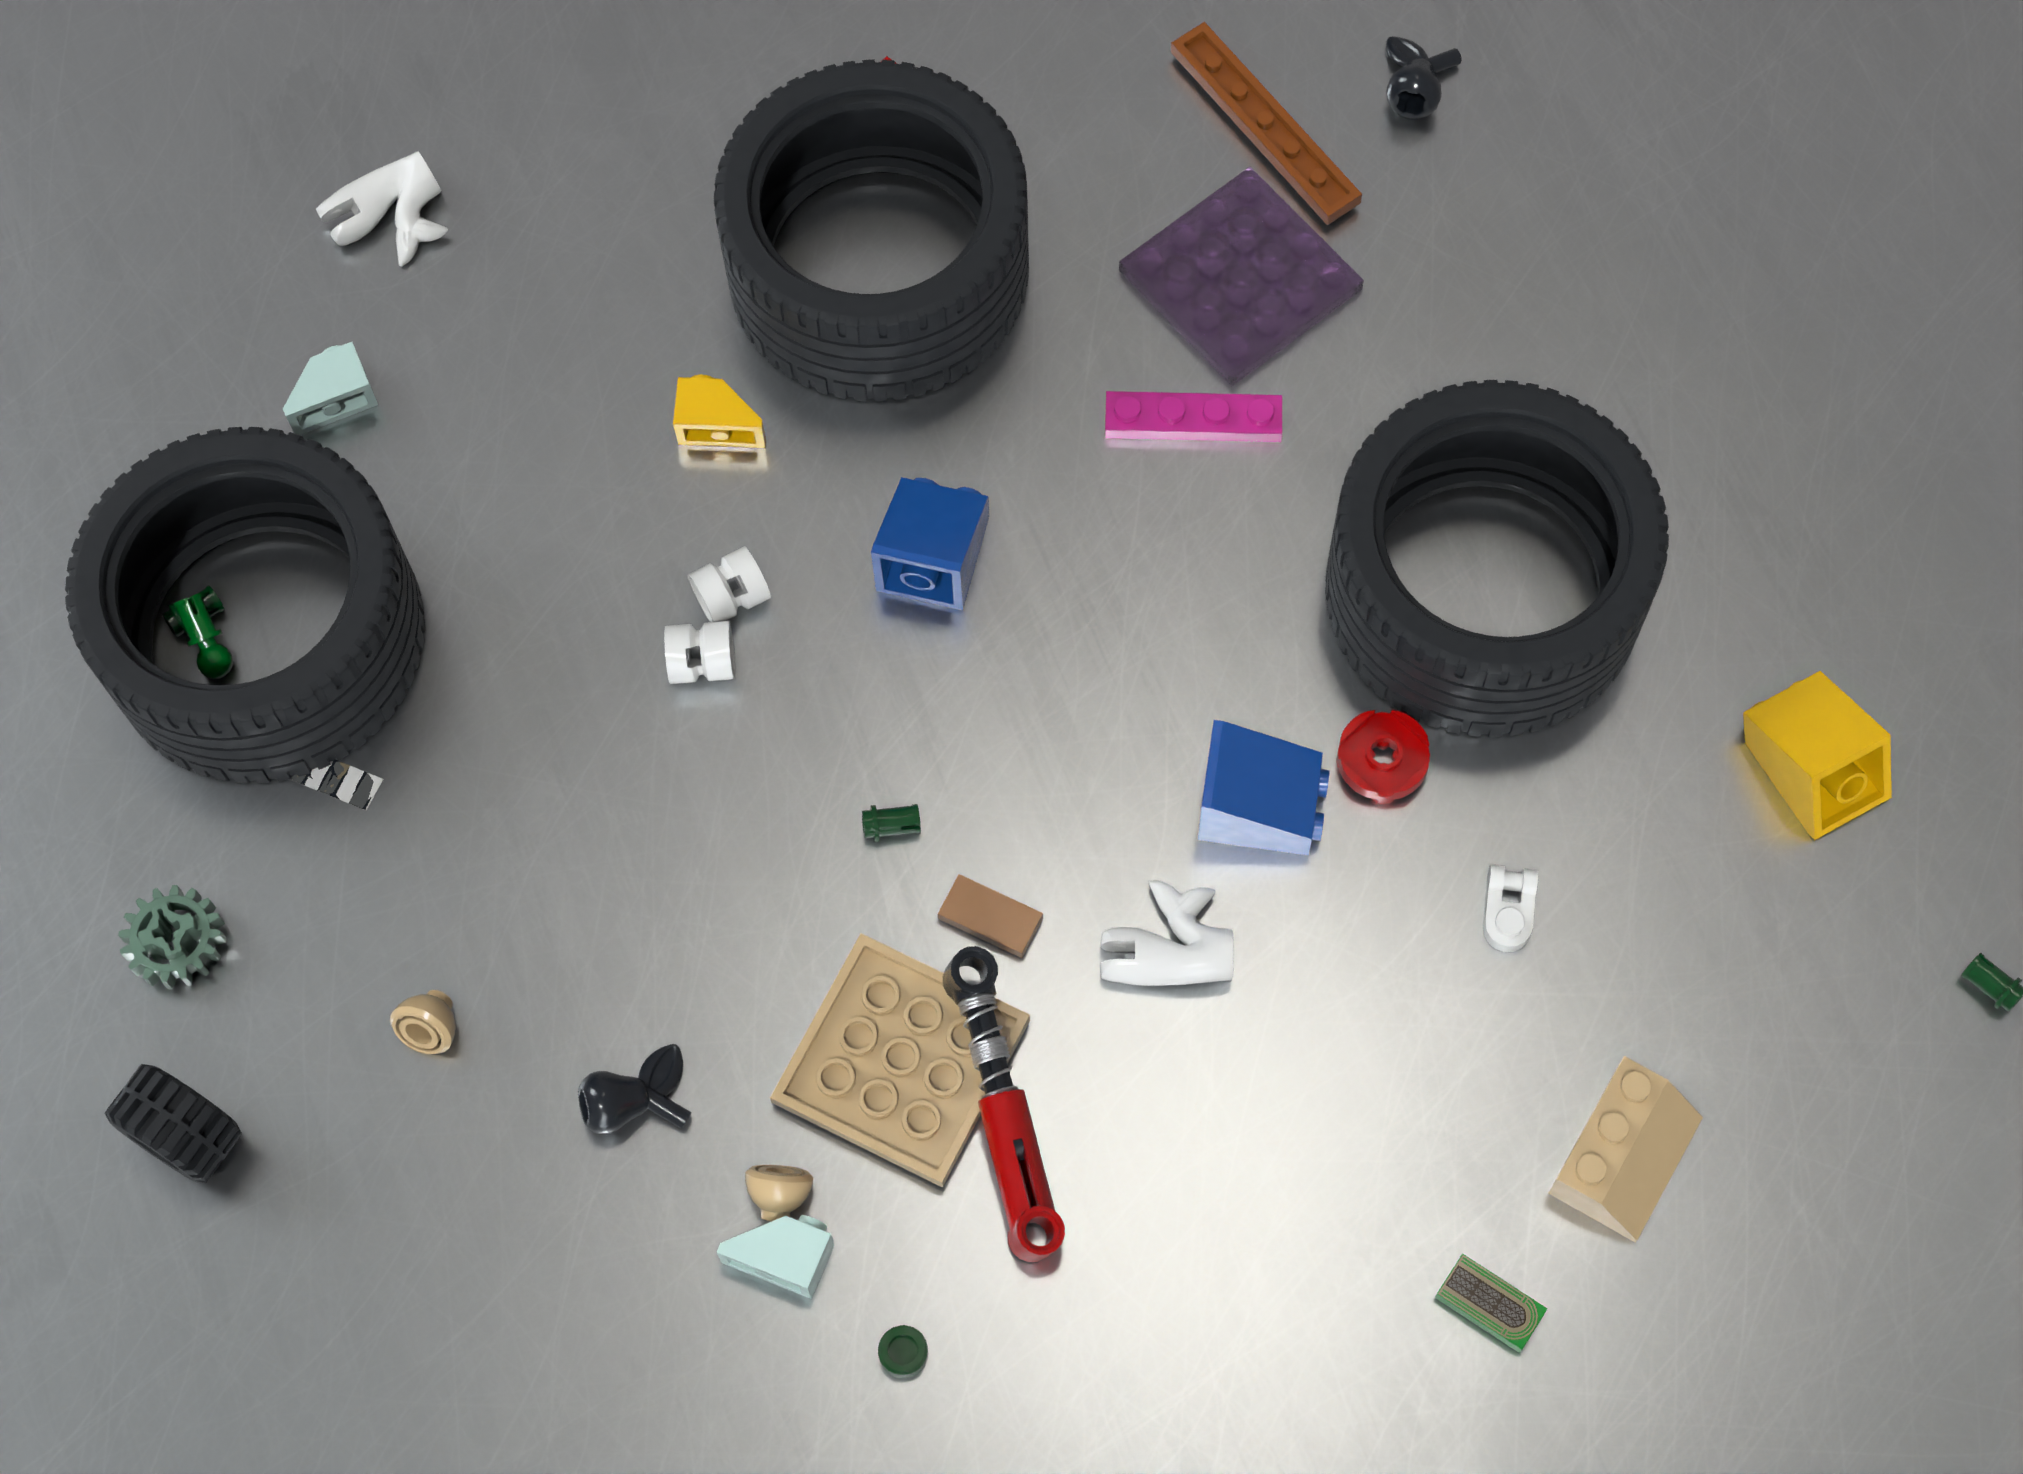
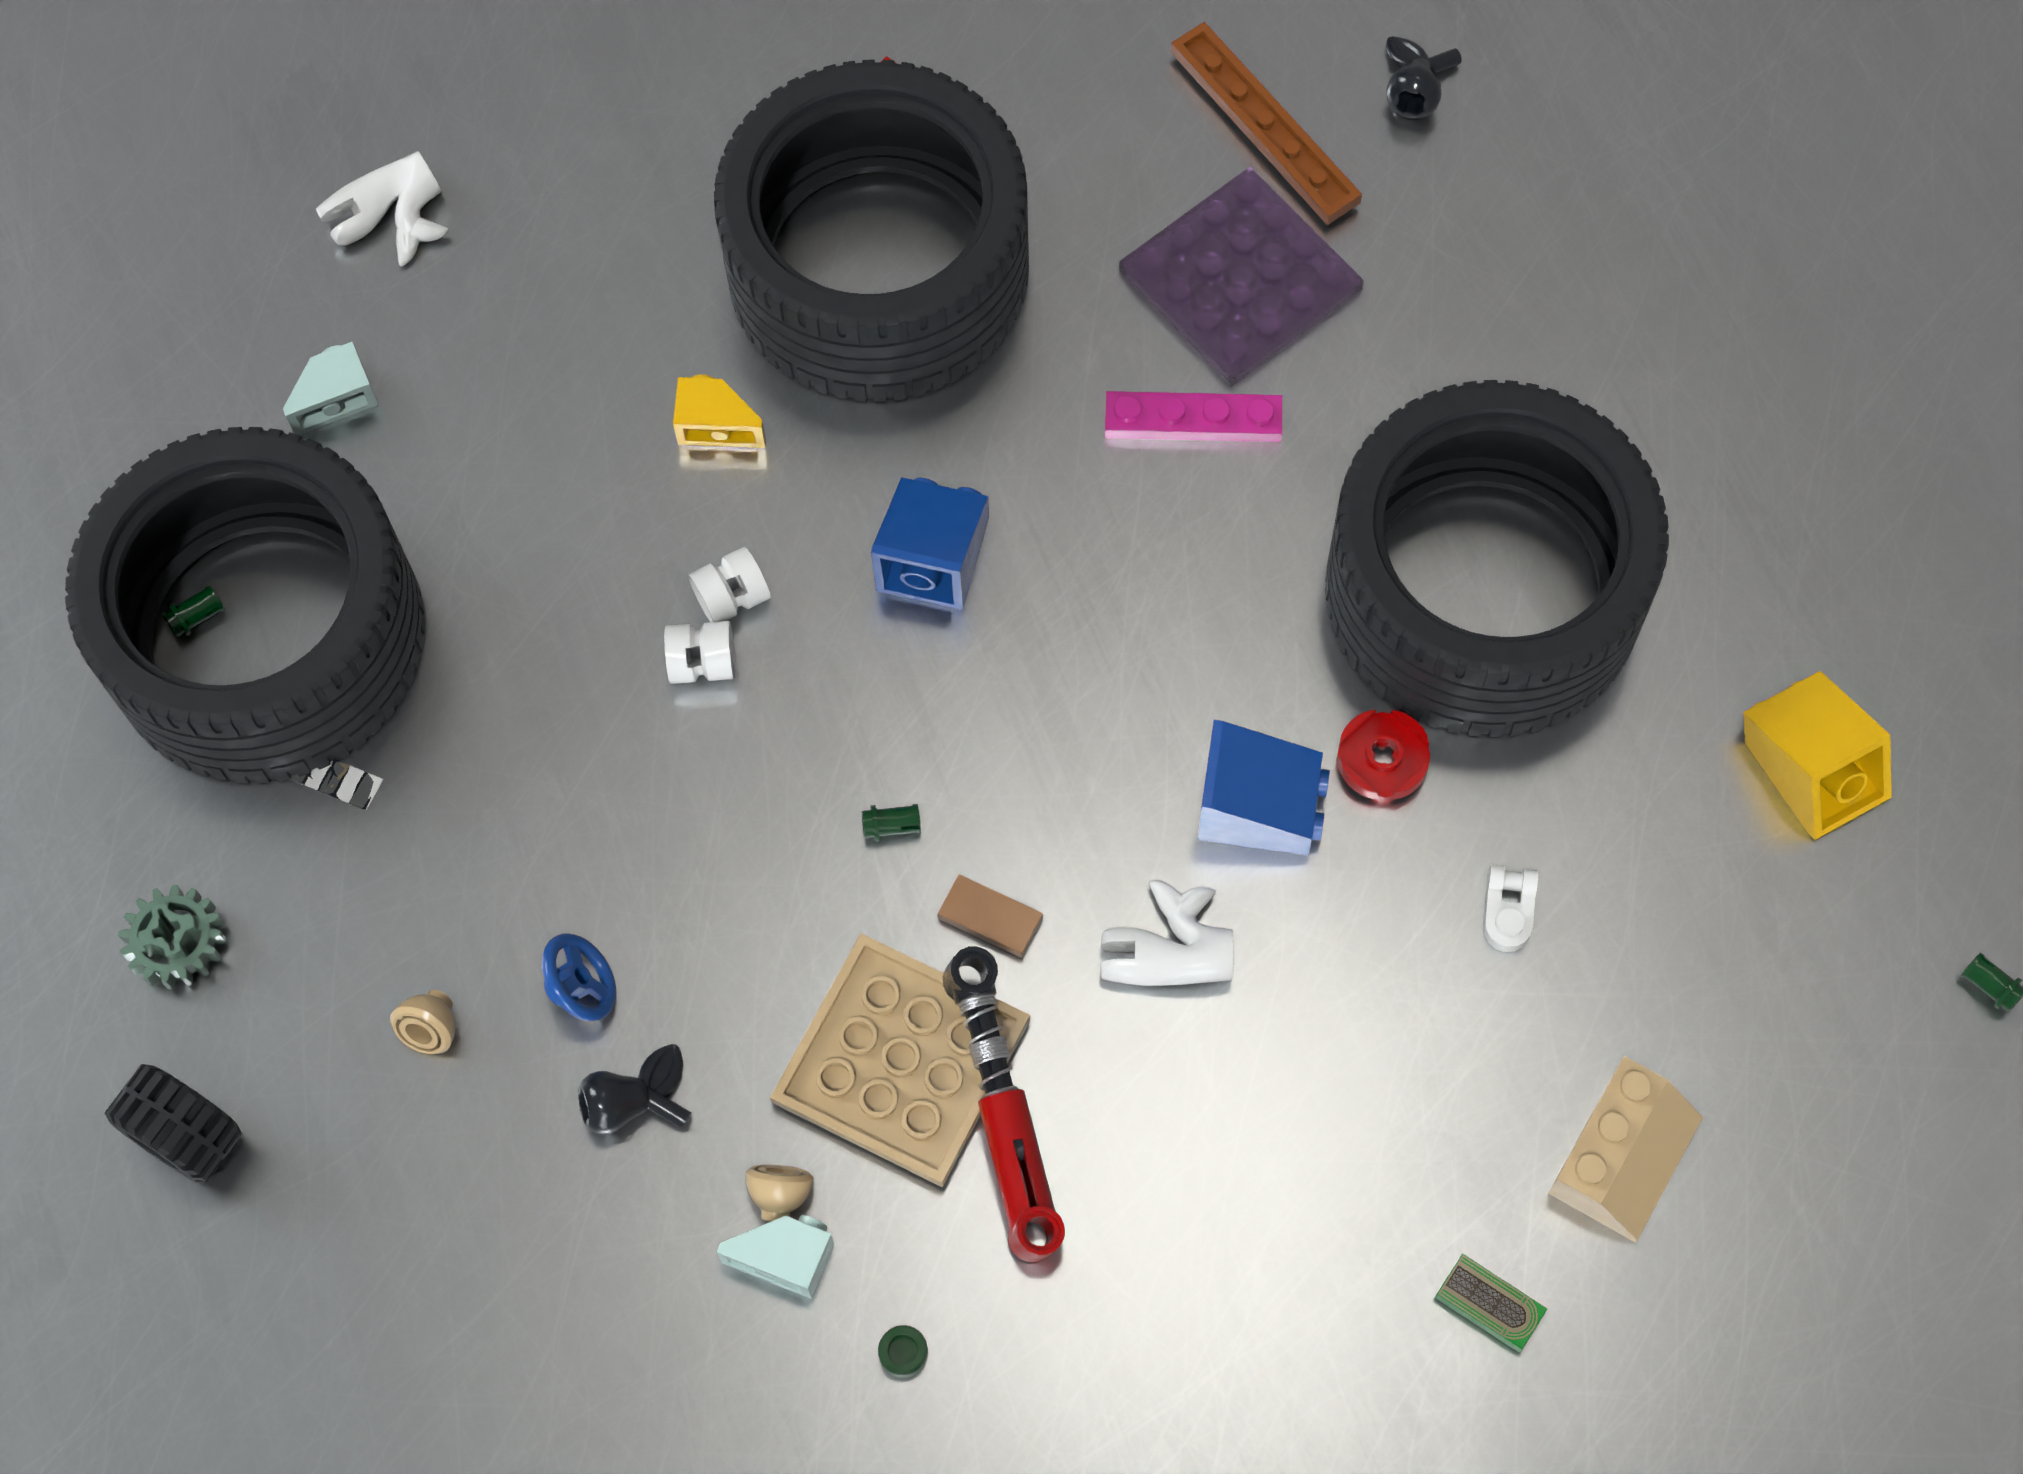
green pin [174,593,233,679] -> none
none -> blue piece [542,933,616,1022]

